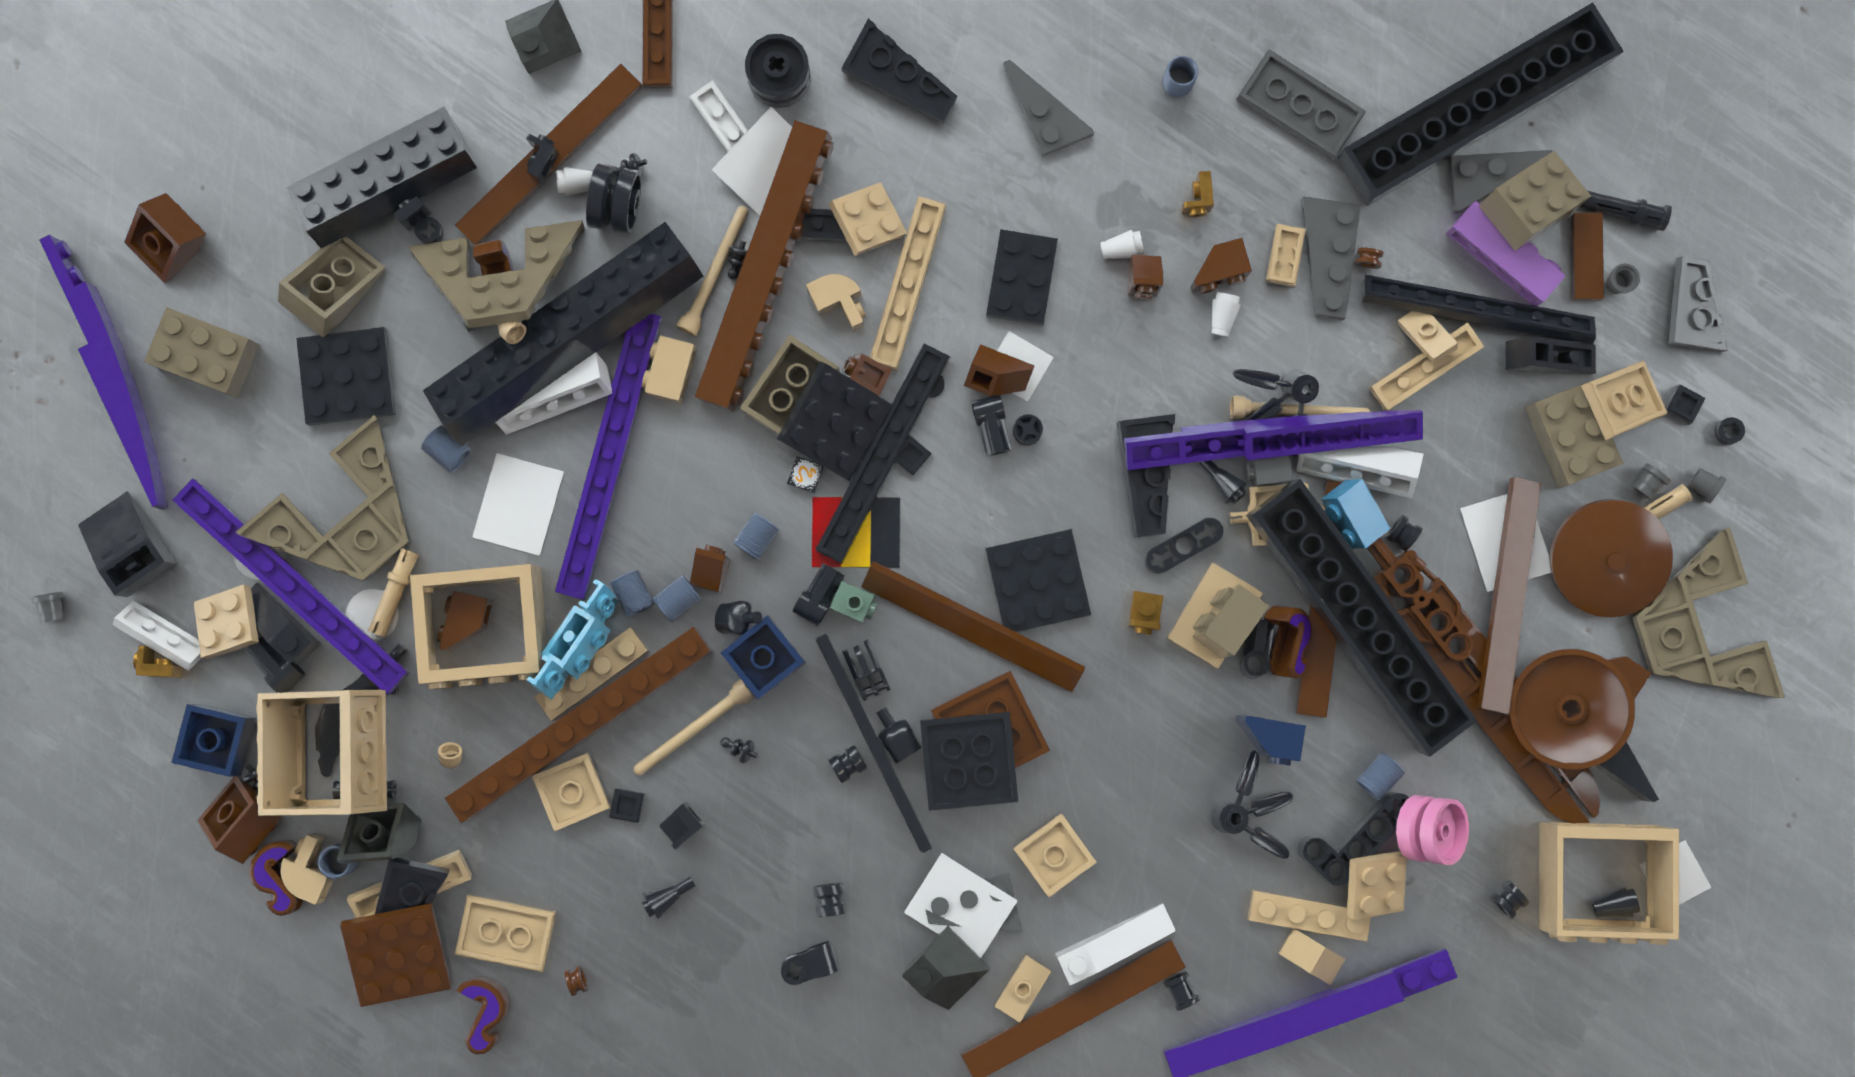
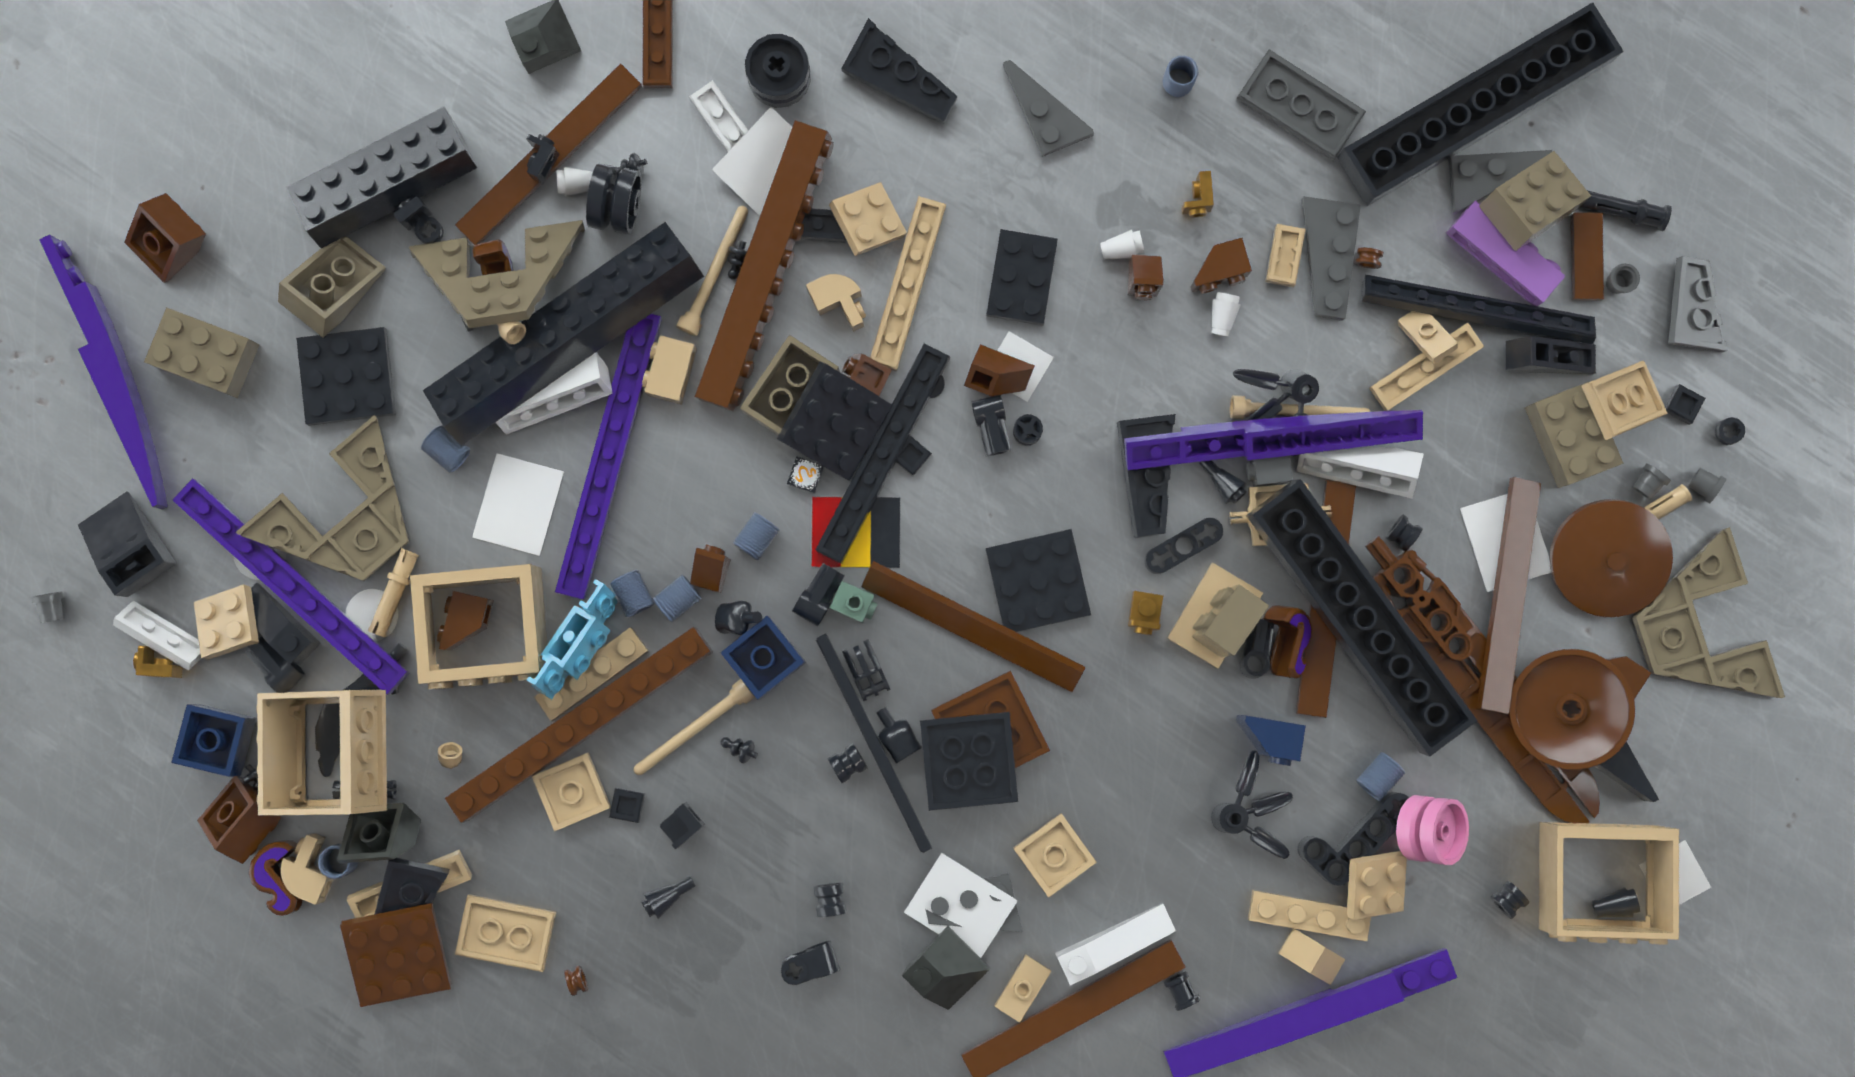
reddish brown animal [456,977,510,1055] -> none
dark azure brick [1321,479,1390,549] -> none

